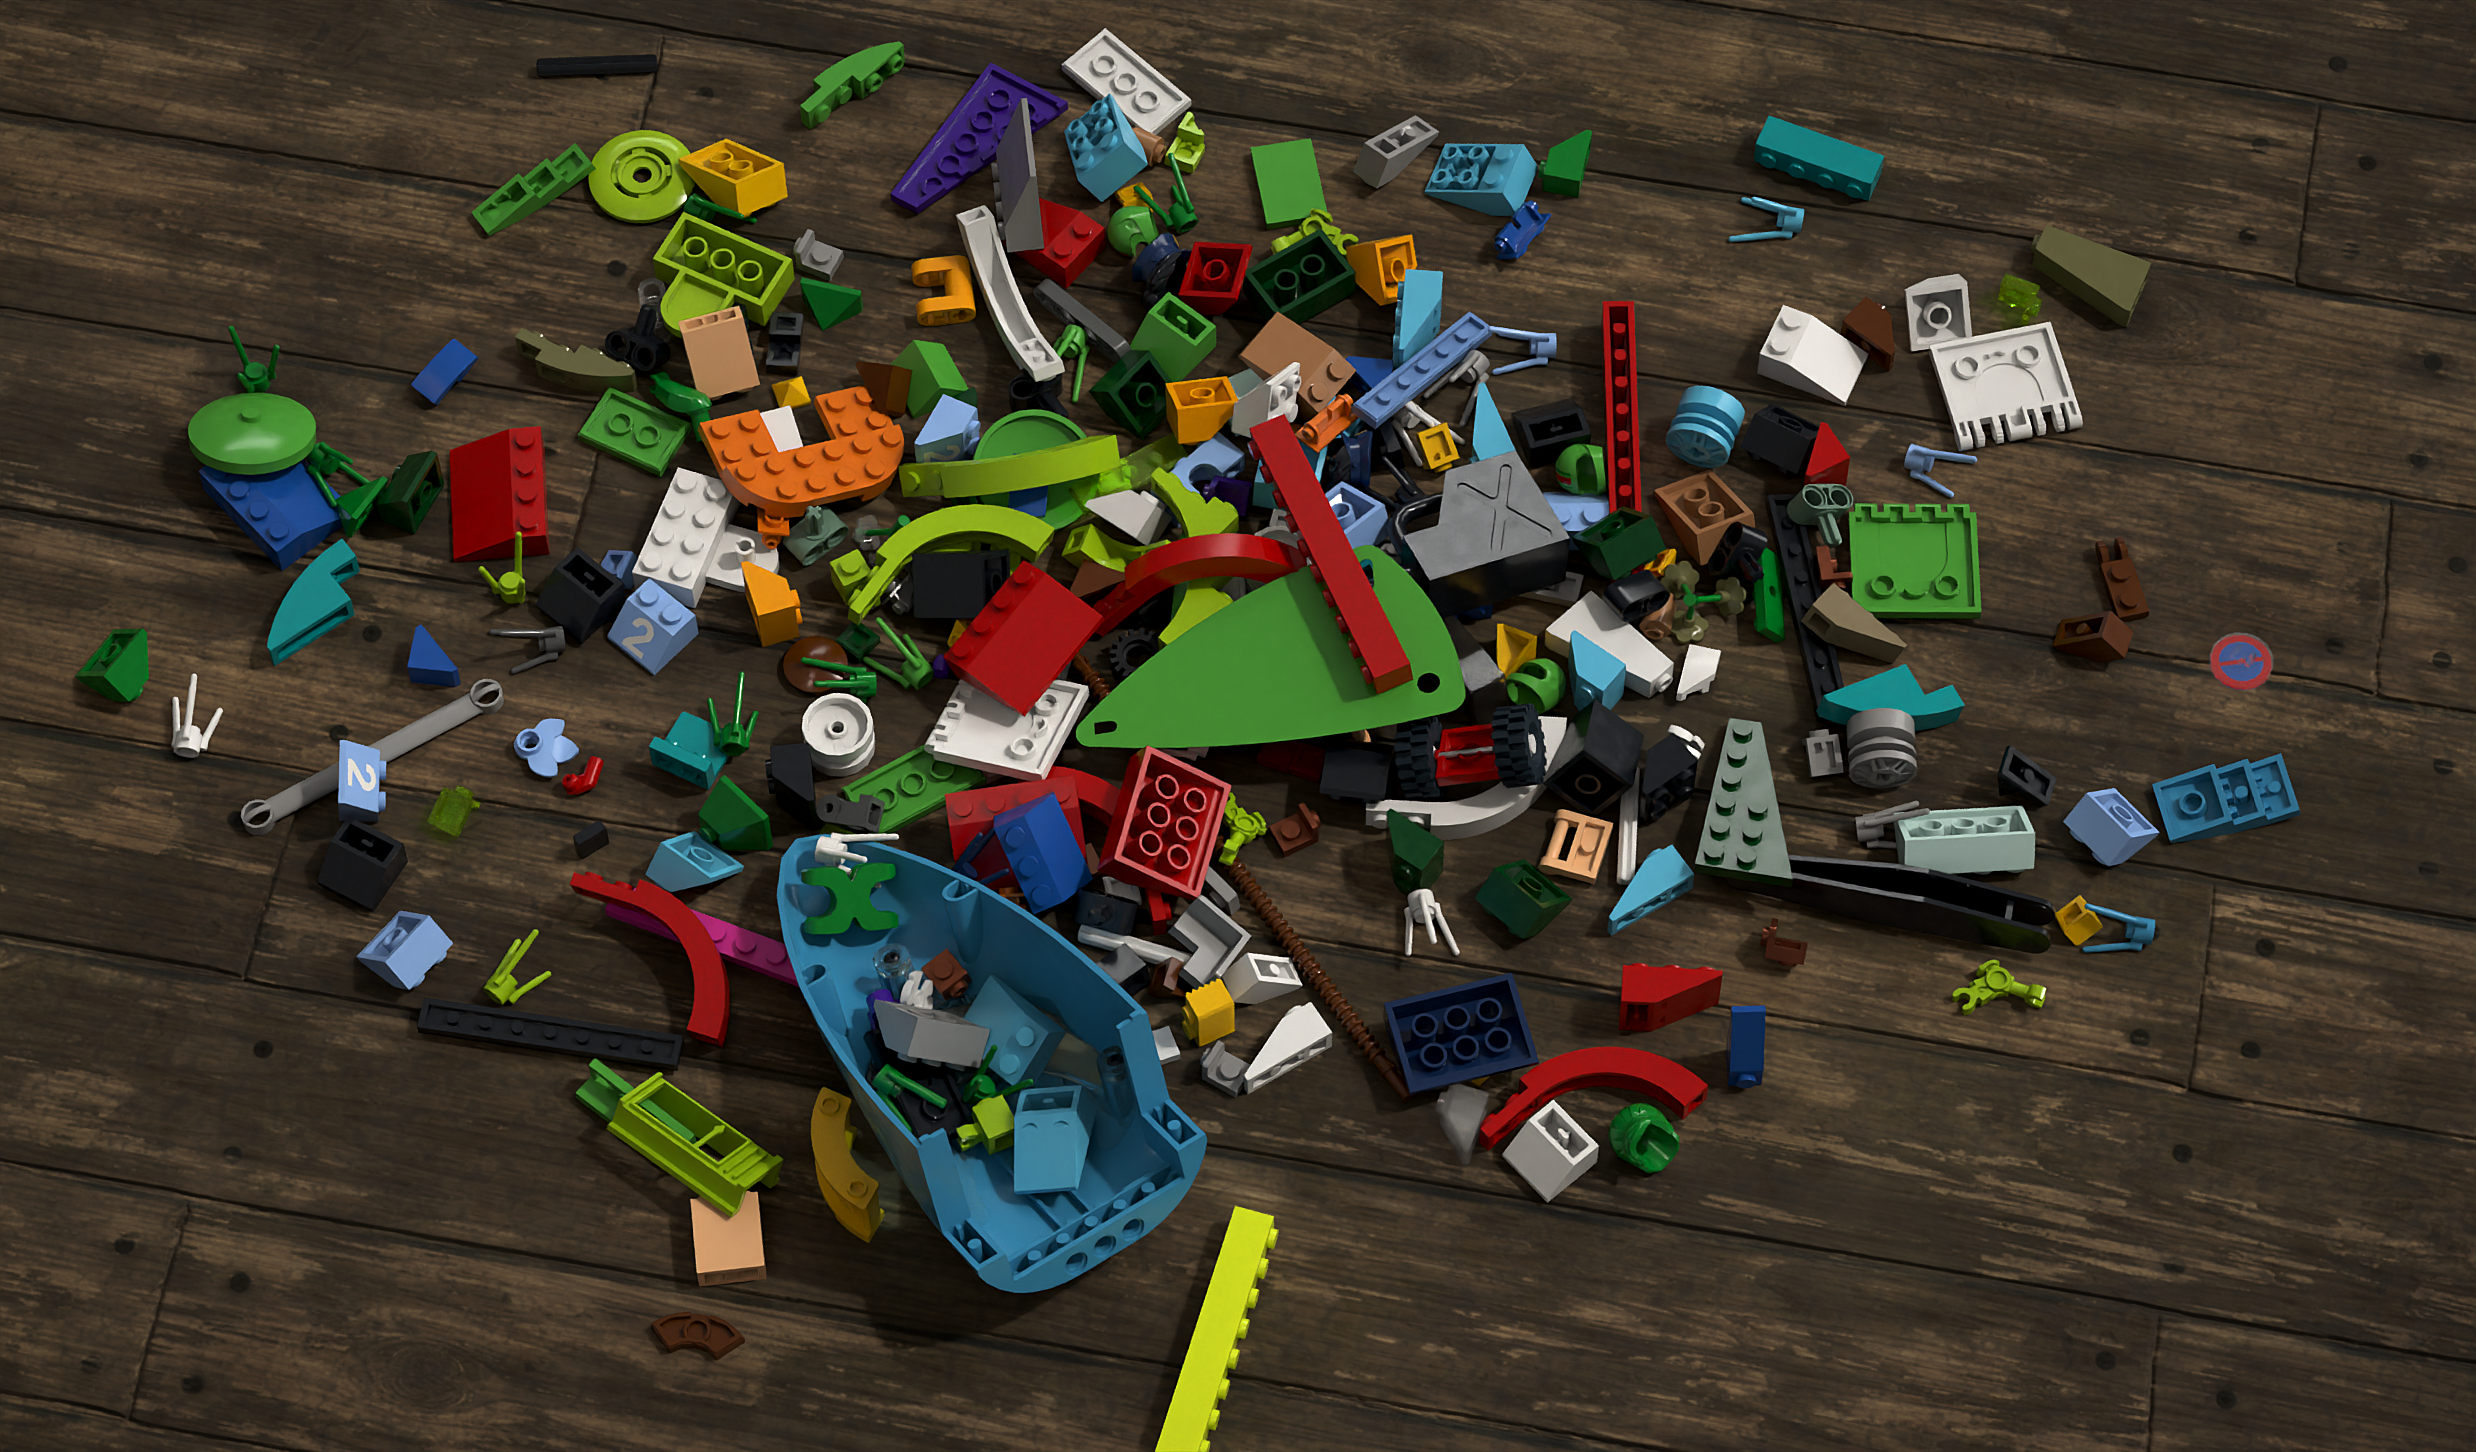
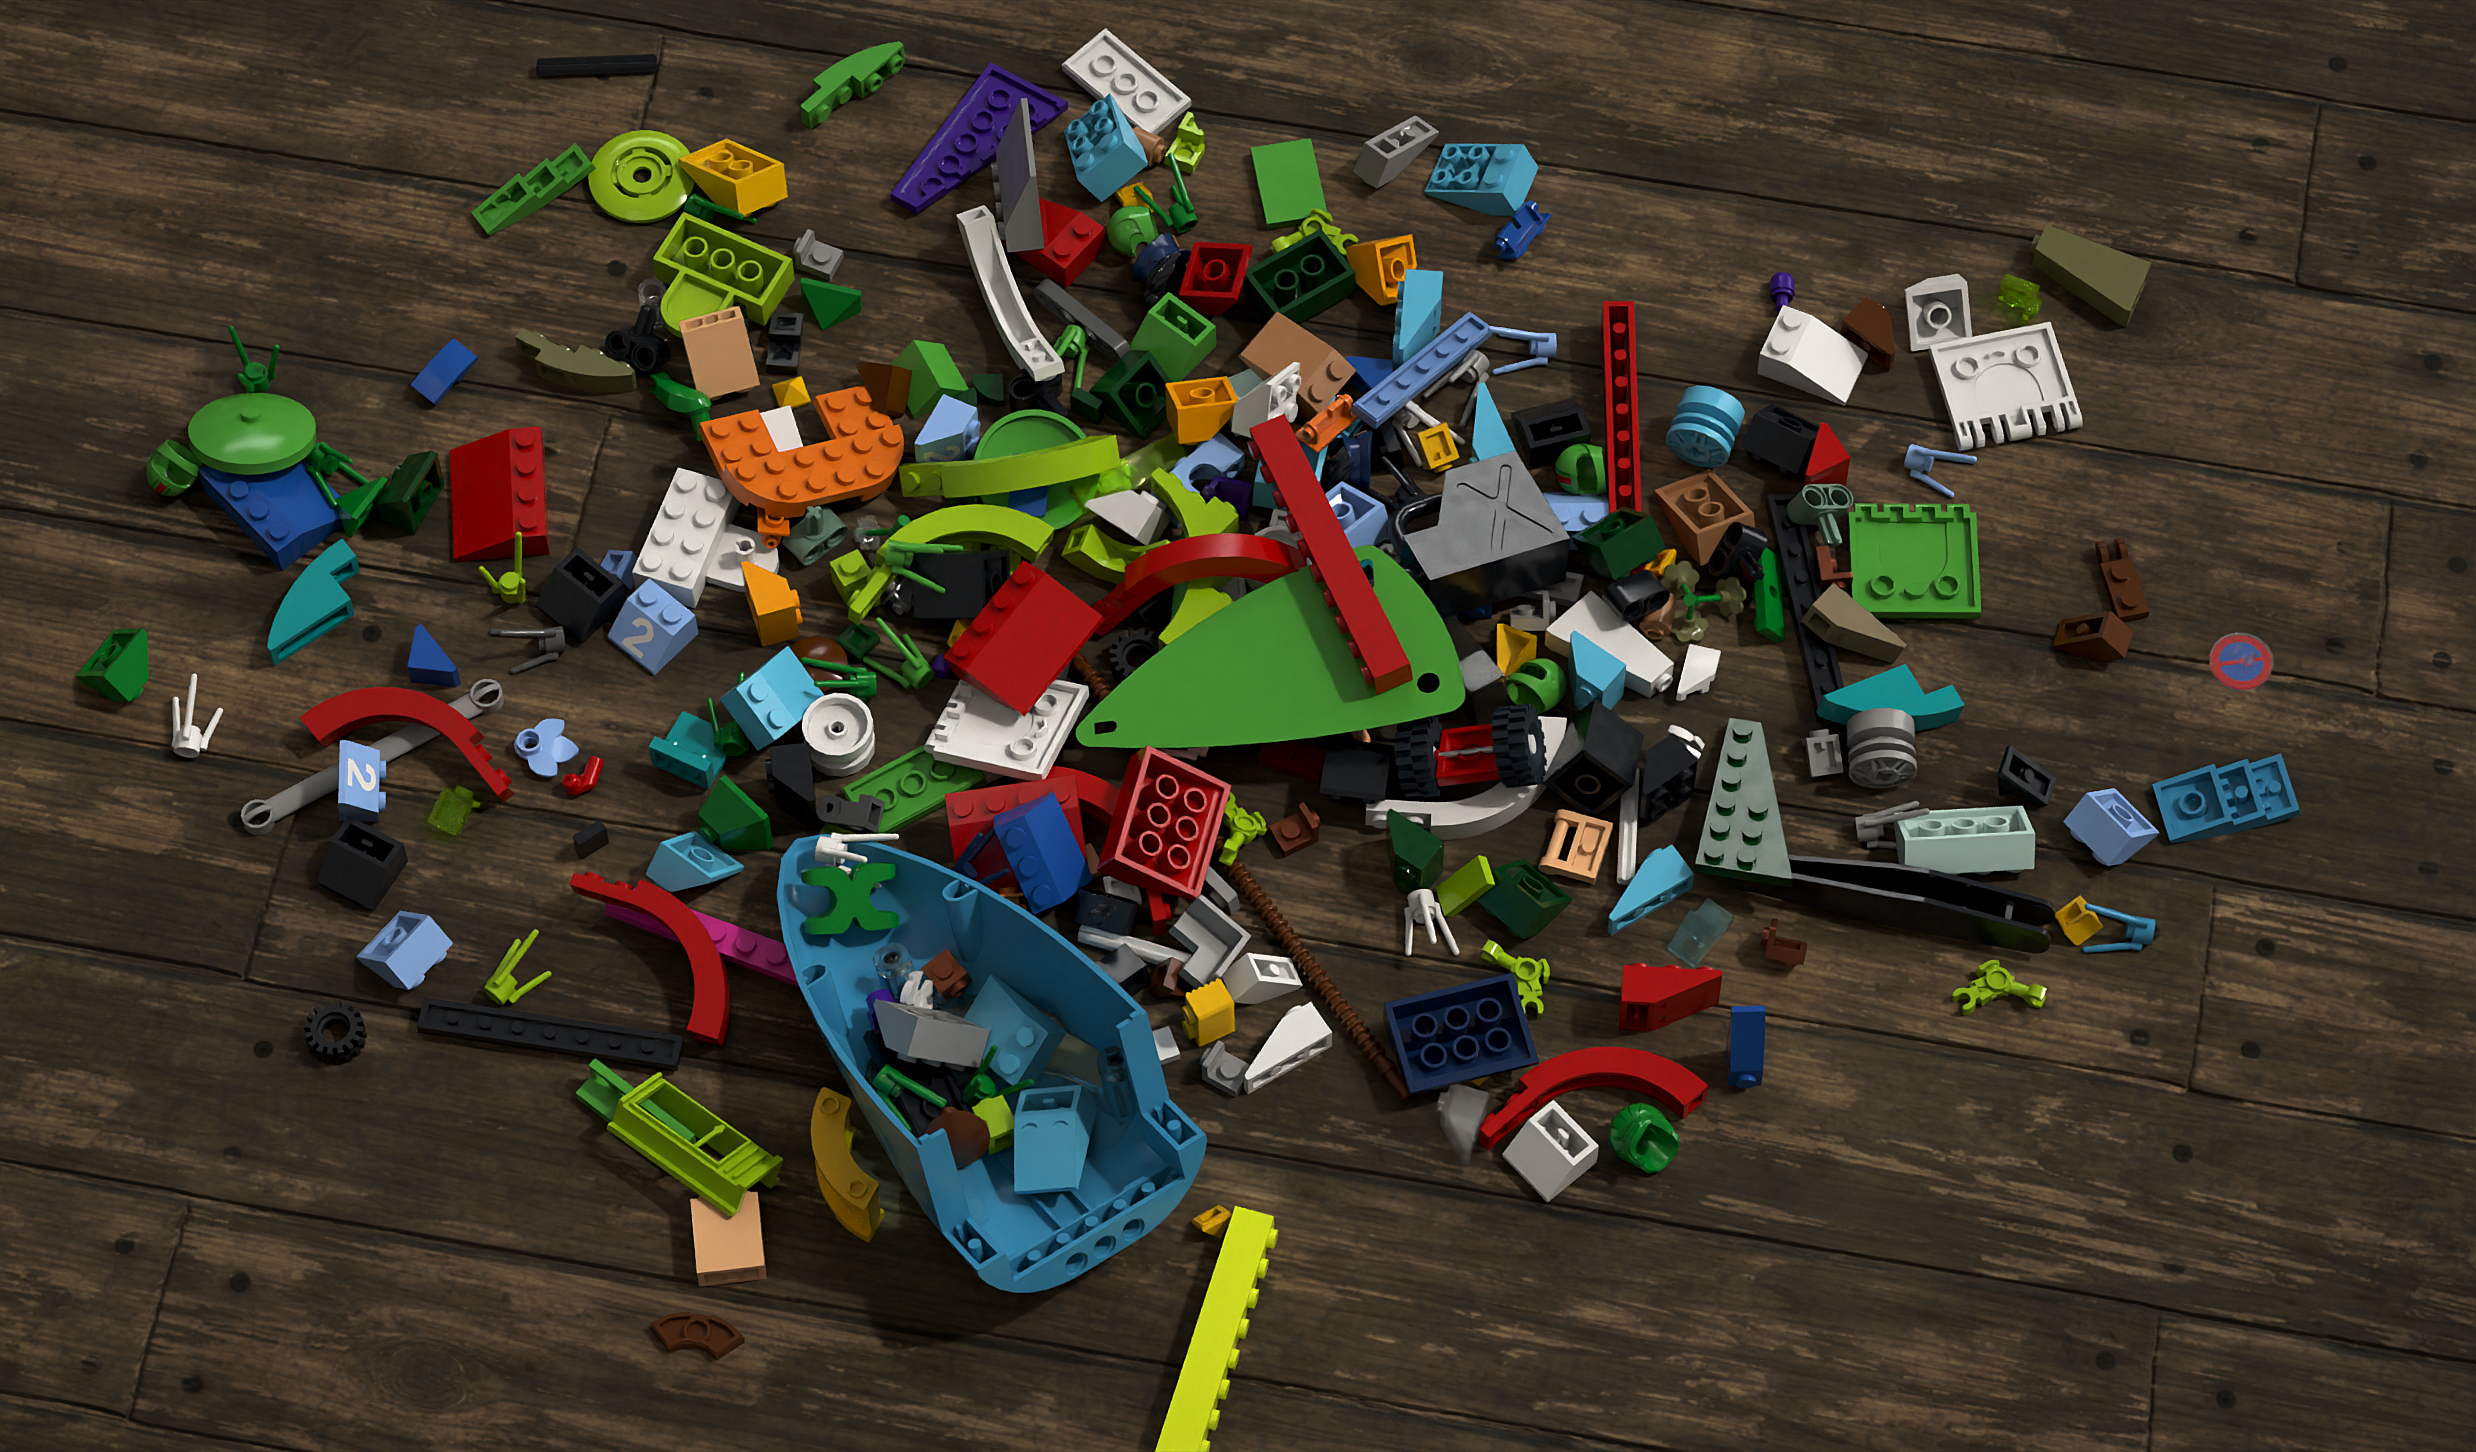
bright green tile [578,387,692,477] -> none
light orange connector [911,255,976,326] -> none
reddish brown slope [1069,559,1125,608] -> none
green slope [1538,130,1592,198] -> none
medium azure plant [1728,196,1804,242] -> none
teal brick [1754,116,1884,201] -> none
none -> bright green helmet [146,440,203,496]
none -> red arch [299,687,514,802]
none -> black tyre [304,1000,367,1065]
none -> medium azure slope [719,646,825,751]
none -> bright green plant [884,539,963,594]
none -> reddish brown dish [924,1107,990,1167]
none -> dark green tile [972,374,1004,406]
none -> dark green tile [1071,387,1104,425]
none -> yellow slope [1191,1205,1232,1238]
none -> lime tile [1435,855,1495,917]
none -> lime piece [1480,940,1550,1018]
none -> light grey bracket [1510,591,1556,631]
none -> clear light blue slope [1668,898,1734,968]
none -> dark purple cylinder [1770,272,1795,313]

